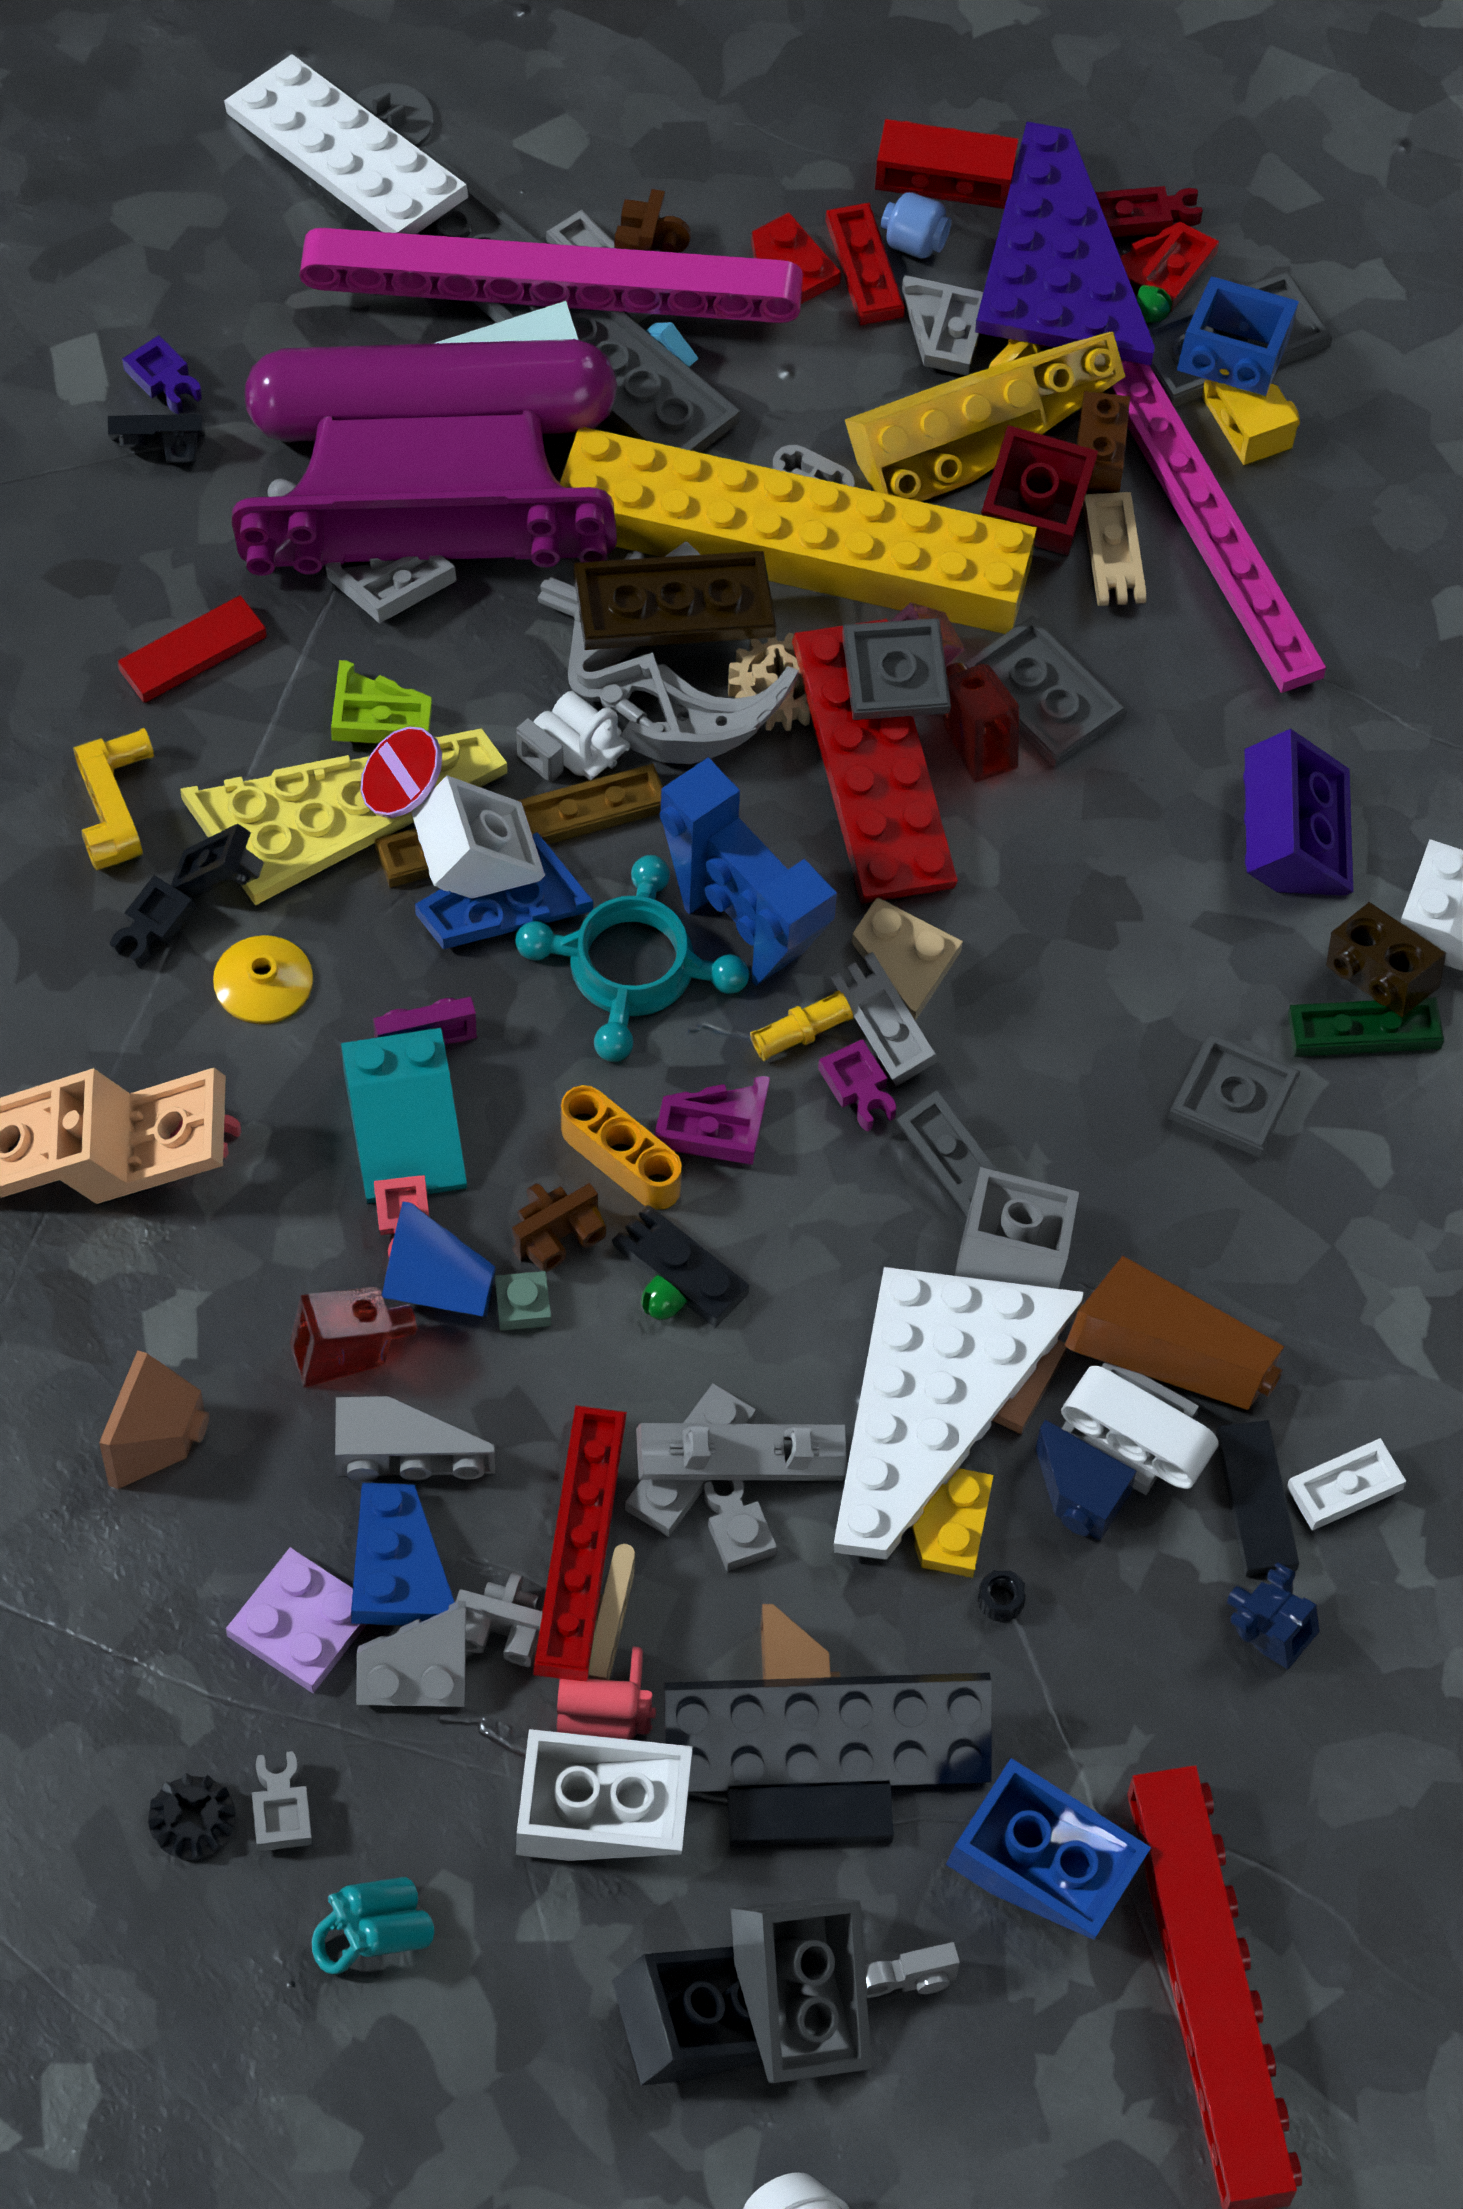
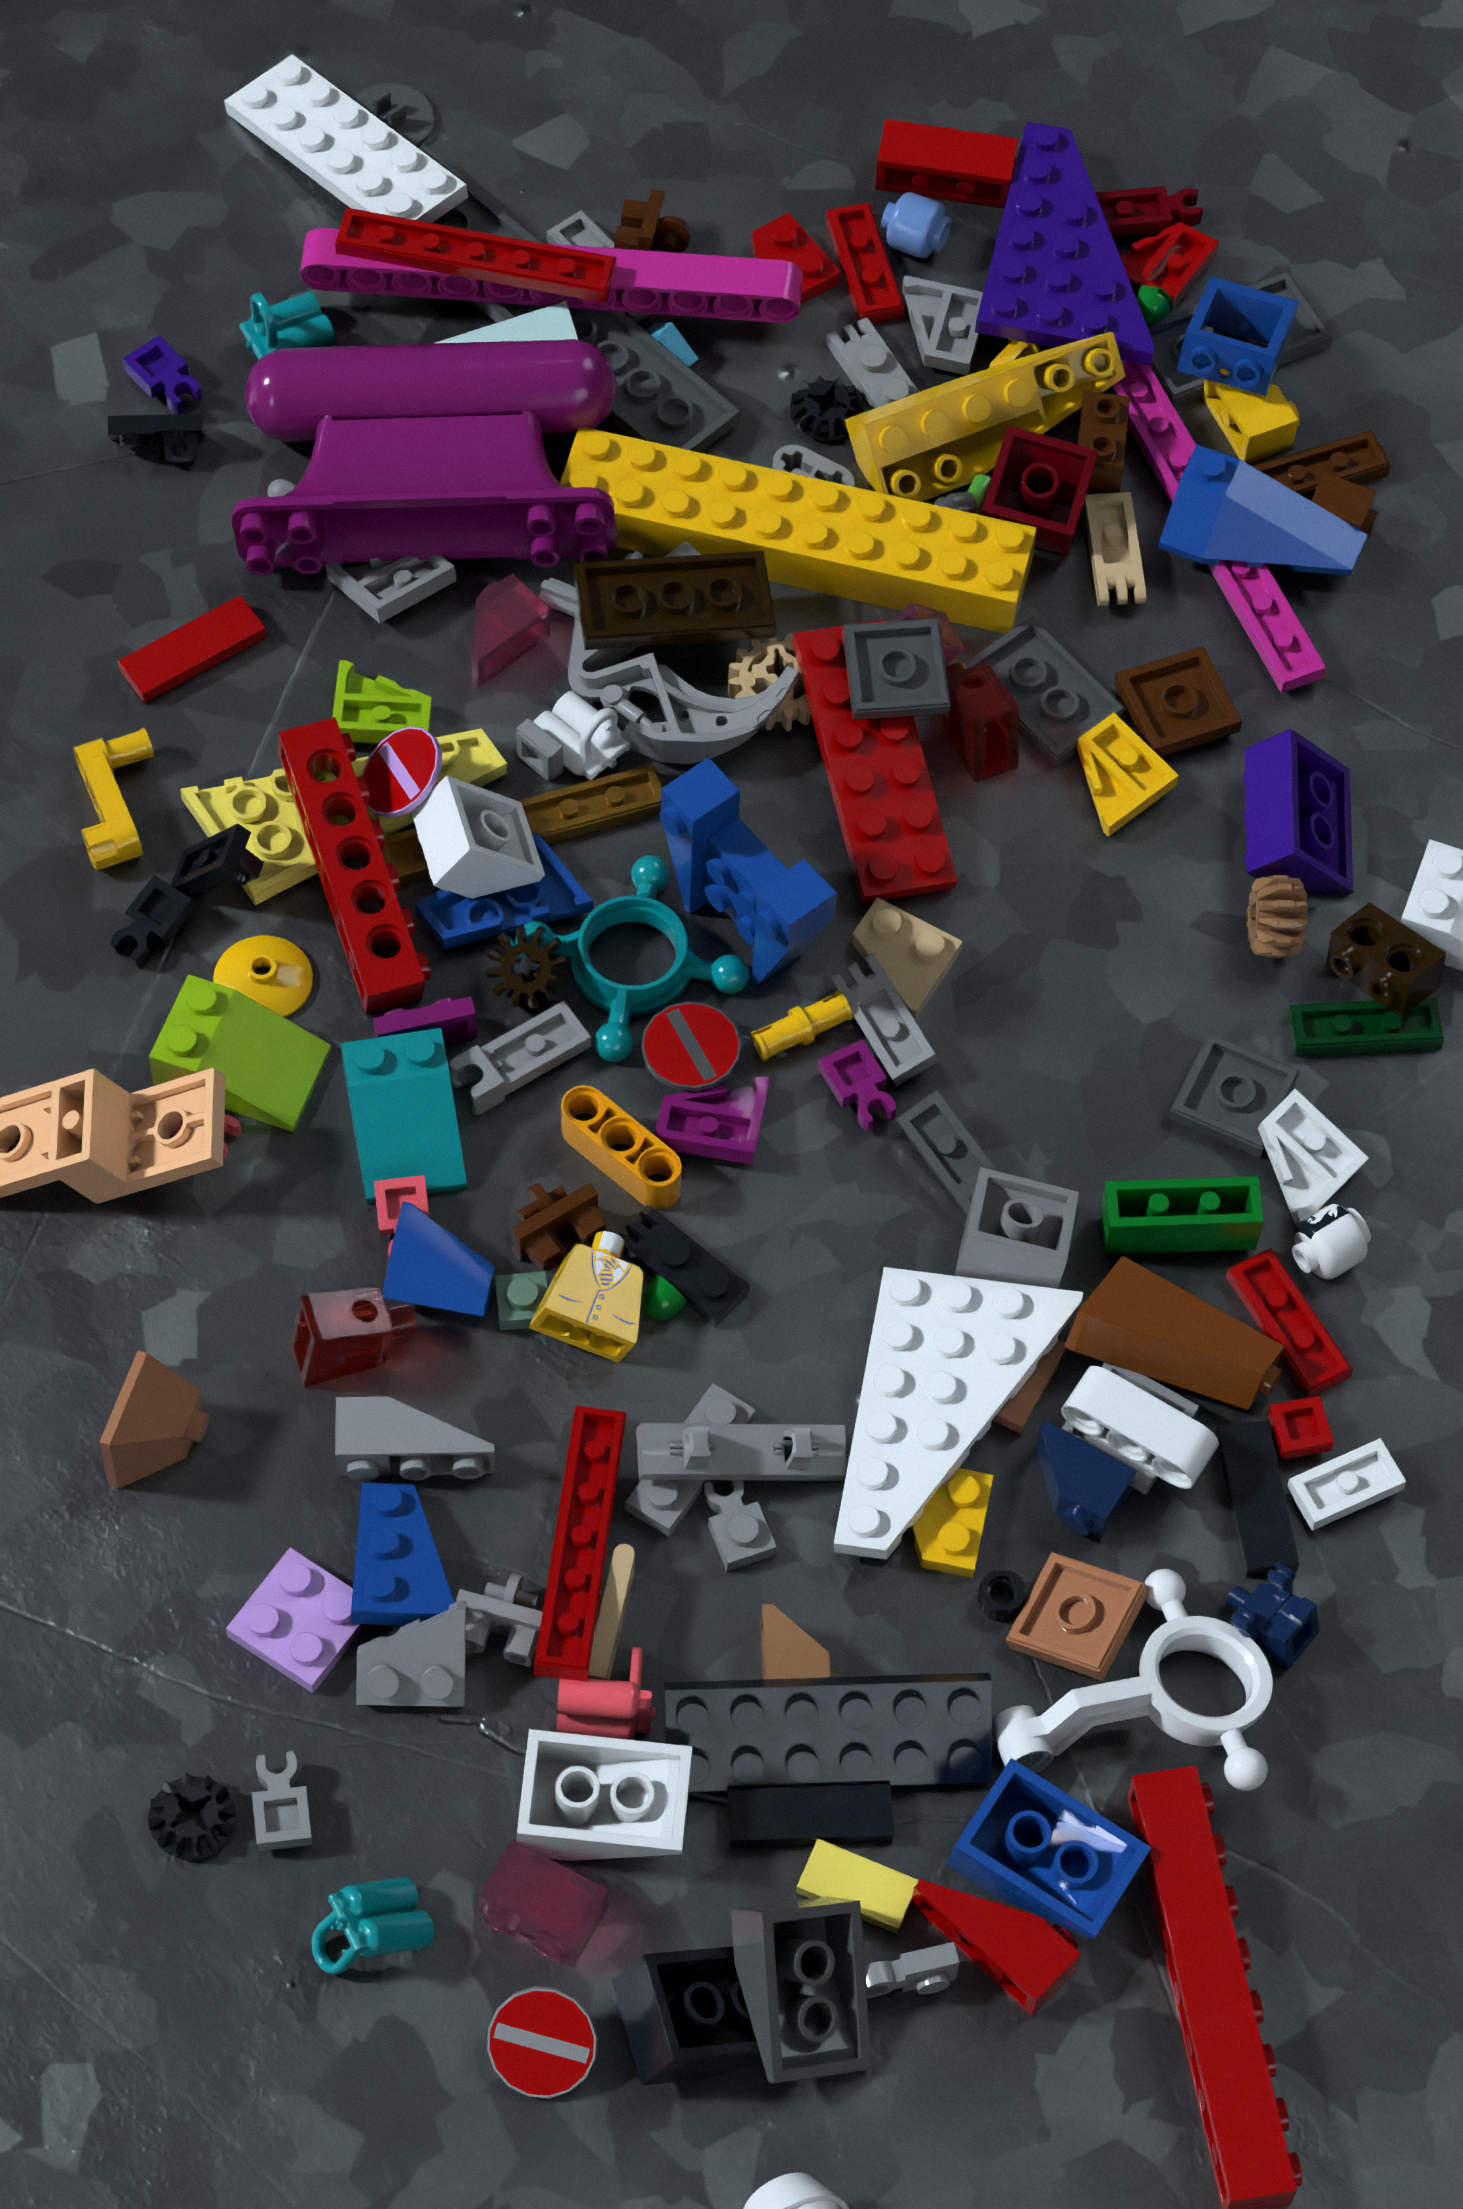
none -> lime slope [149,974,331,1132]
none -> teal piece [239,291,336,361]
none -> red brick [278,717,430,1014]
none -> red tile [335,208,617,303]
none -> light grey plate [448,1001,591,1115]
none -> clear pink slope [471,573,550,688]
none -> clear pink brick [479,1840,608,1964]
none -> dark brown gear [485,924,570,1009]
none -> red piece [487,1986,598,2098]
none -> yellow torso [529,1231,643,1363]
none -> red piece [641,1001,741,1092]
none -> black gear [790,375,863,441]
none -> light yellow tile [796,1839,919,1934]
none -> light grey hinge [825,317,919,410]
none -> red slope [911,1880,1081,2017]
none -> arm [934,474,991,515]
none -> white piece [992,1569,1273,1791]
none -> nougat tile [1005,1552,1148,1681]
none -> yellow wing [1077,712,1179,837]
none -> green brick [1100,1176,1264,1255]
none -> reddish brown plate [1114,646,1242,757]
none -> blue wedge [1158,444,1368,576]
none -> red tile [1226,1248,1353,1398]
none -> medium nougat gear [1246,875,1308,958]
none -> reddish brown tile [1252,430,1391,500]
none -> white wing [1258,1089,1369,1225]
none -> red plate [1267,1396,1334,1460]
none -> white head [1292,1204,1371,1280]
none -> reddish brown brick [1311,472,1379,539]

